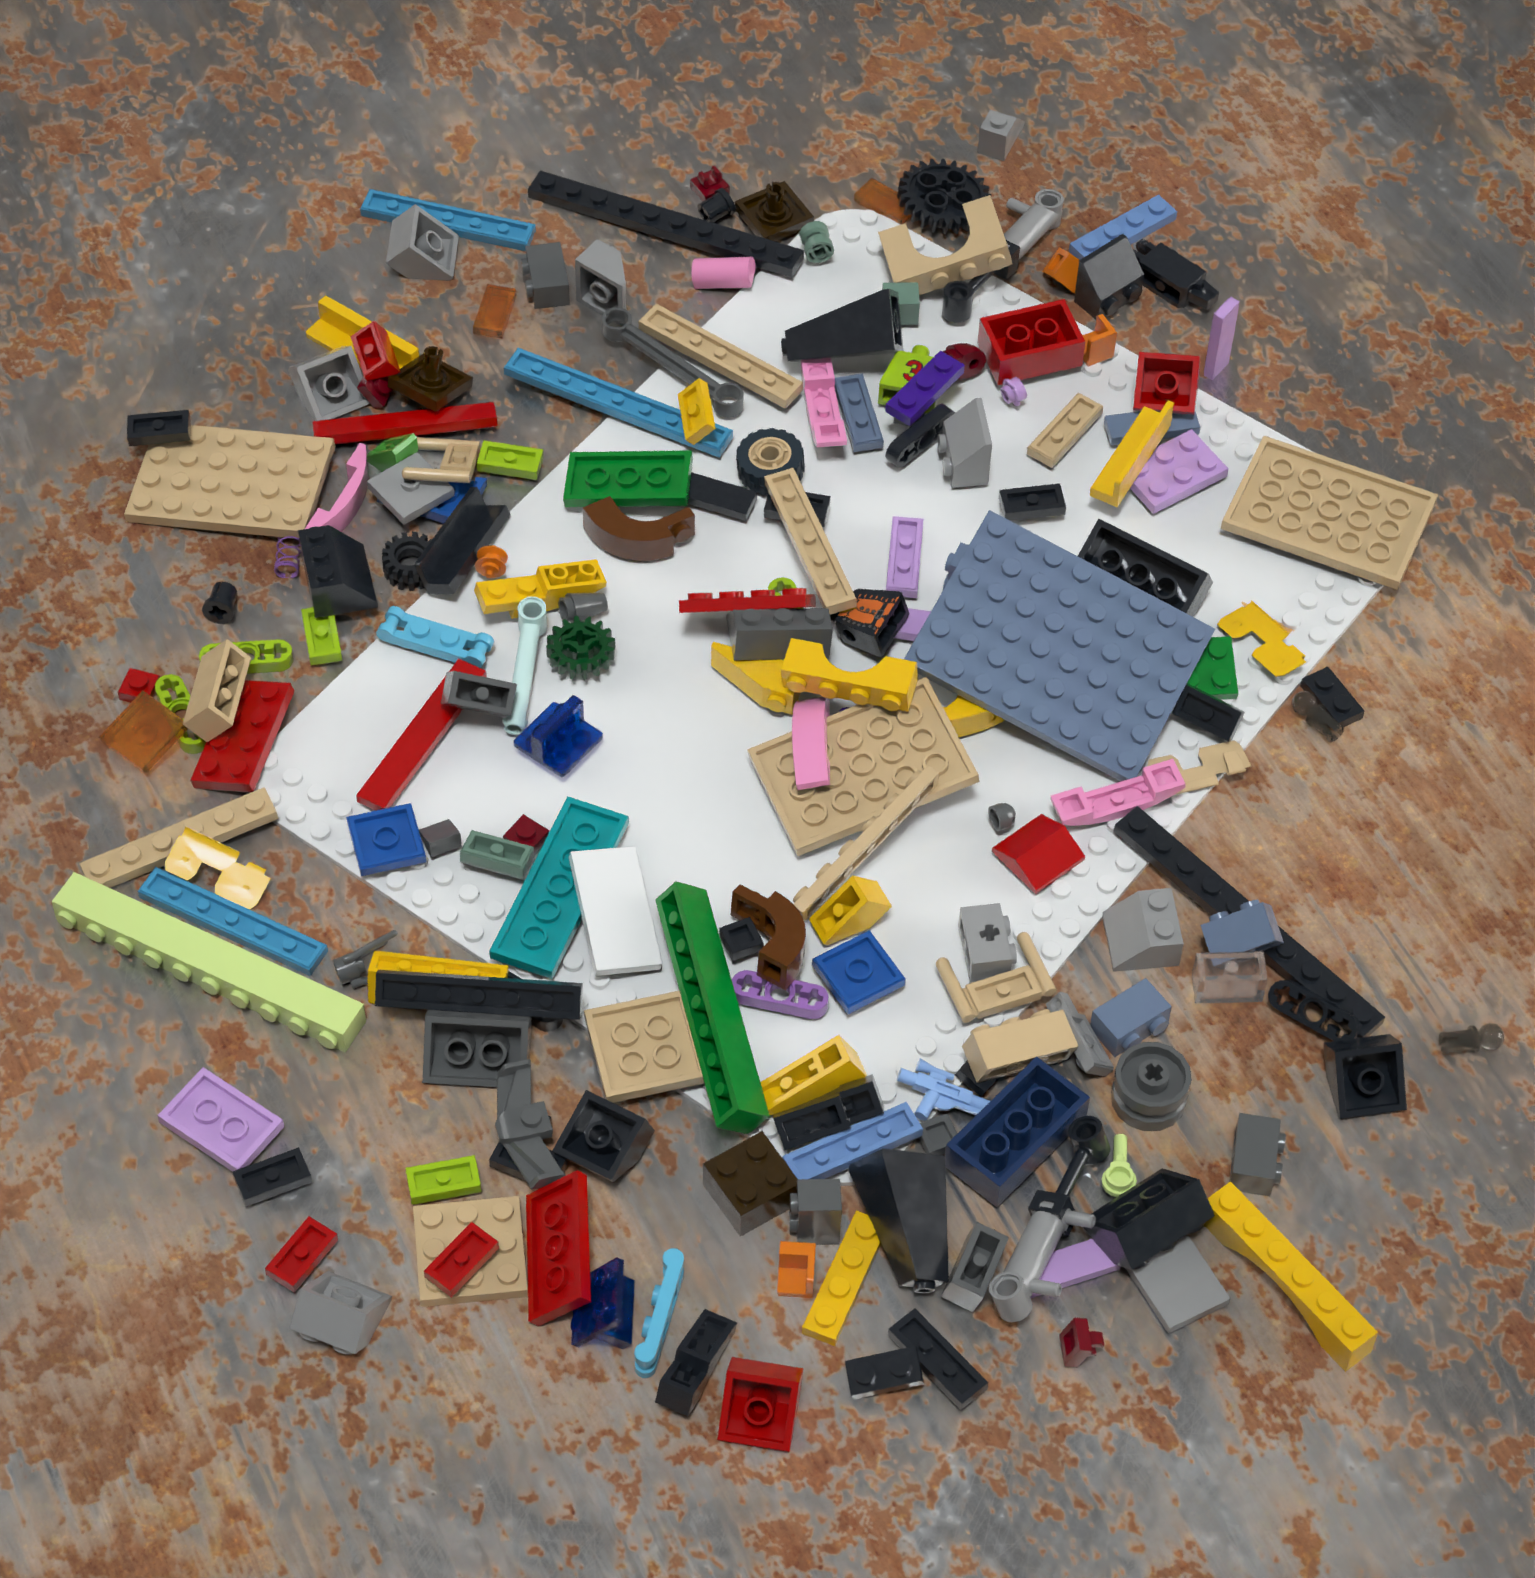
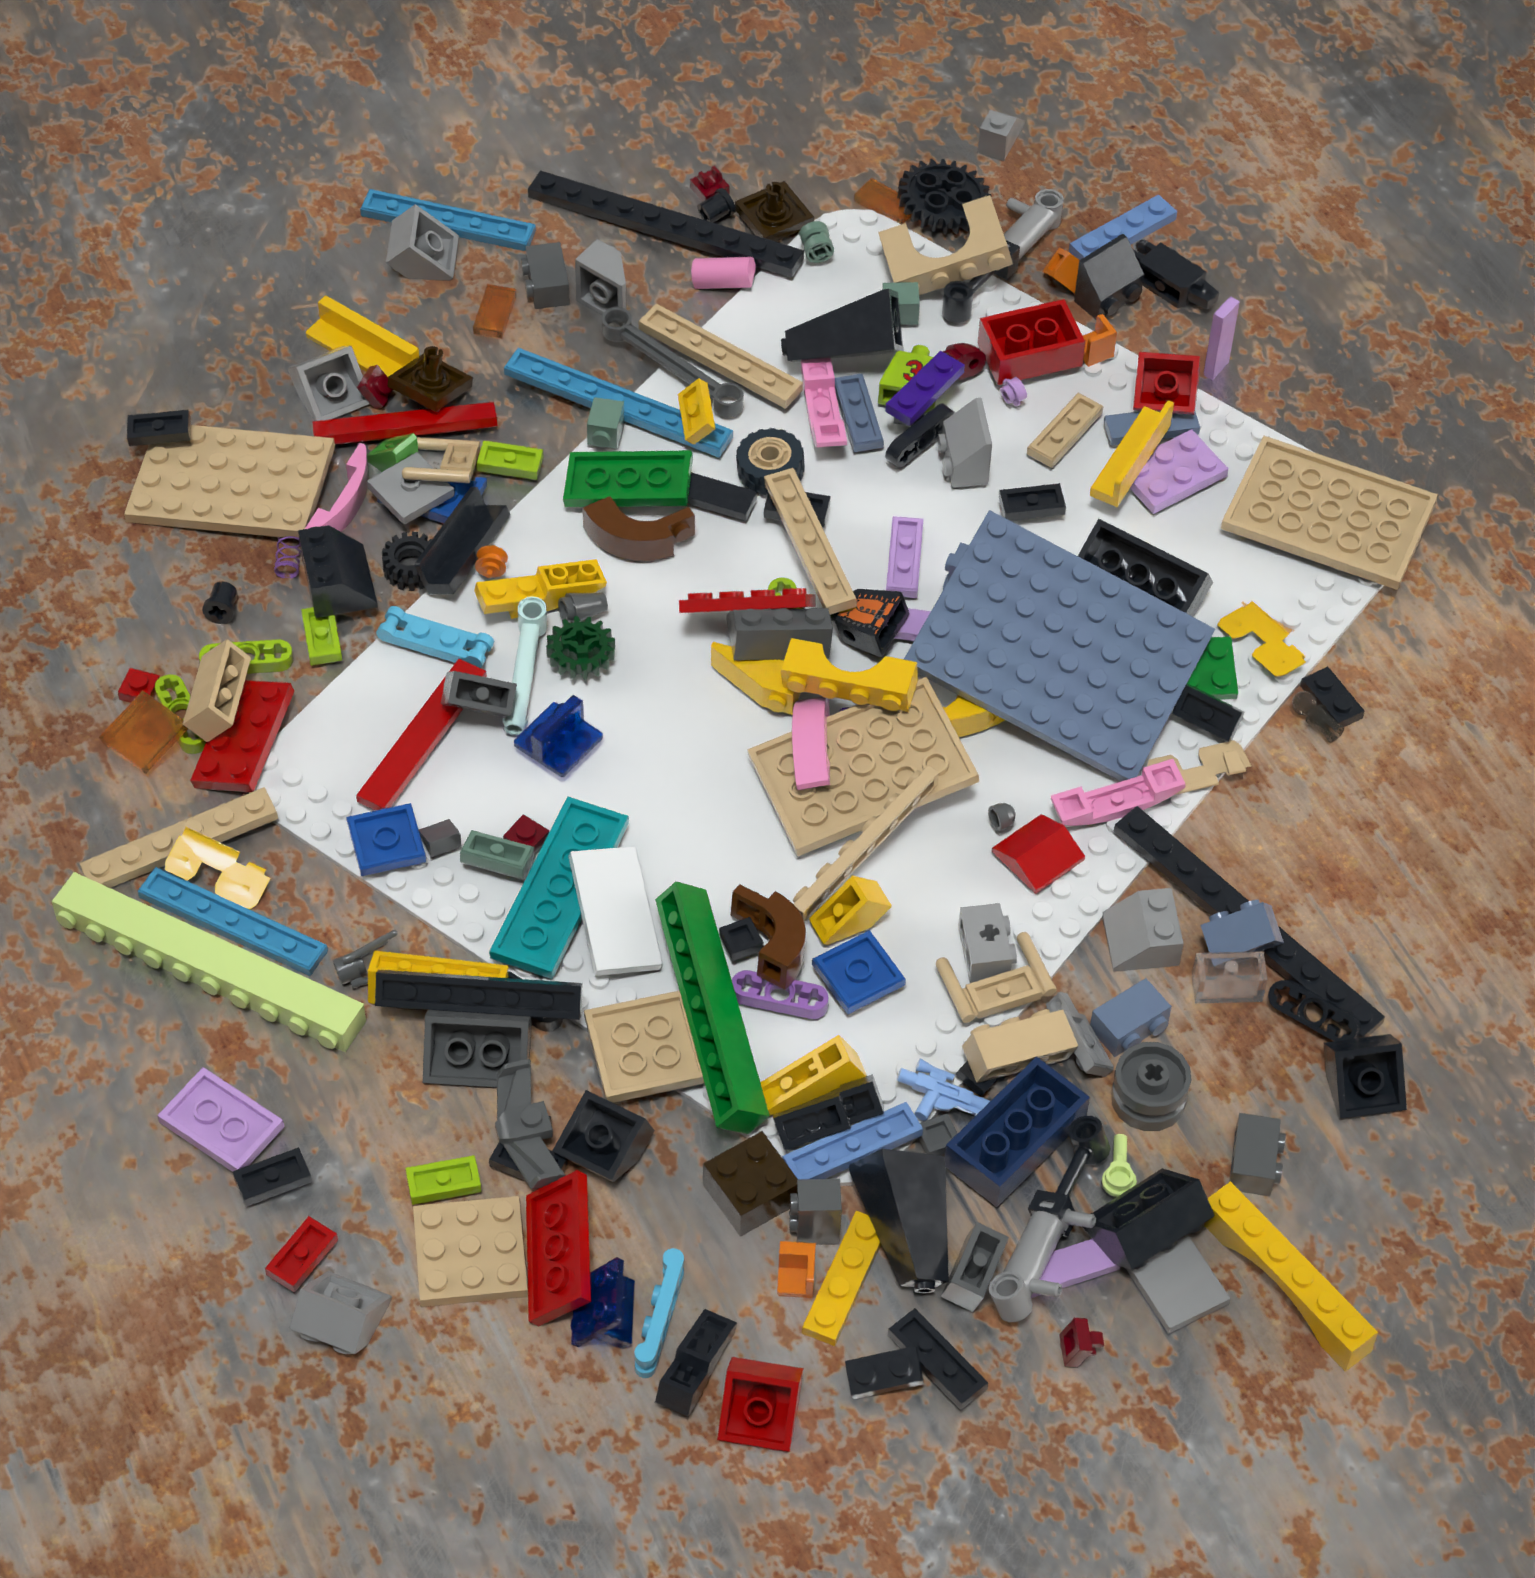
red slope [350,320,401,381] -> none
red plate [424,1222,499,1298] -> none
clear smoke pin [1439,1023,1504,1054] -> none
none -> sand green brick [587,397,624,449]

